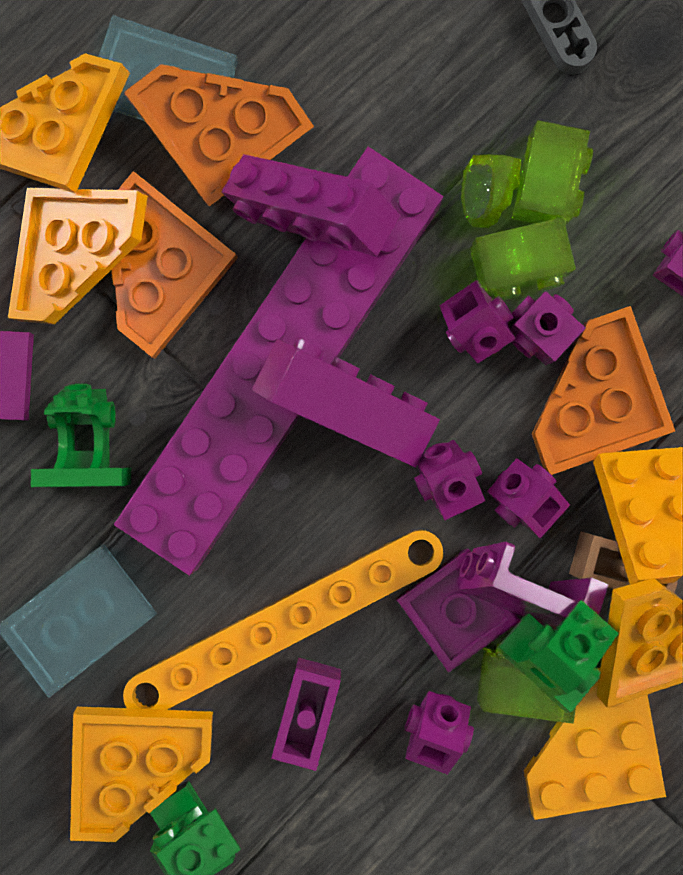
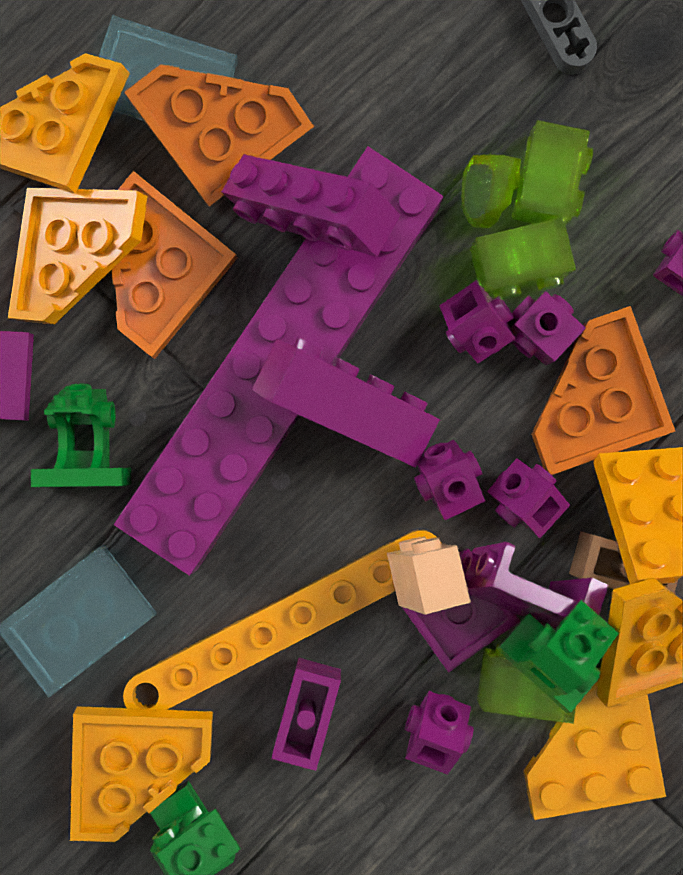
none -> light nougat brick [387,537,470,614]

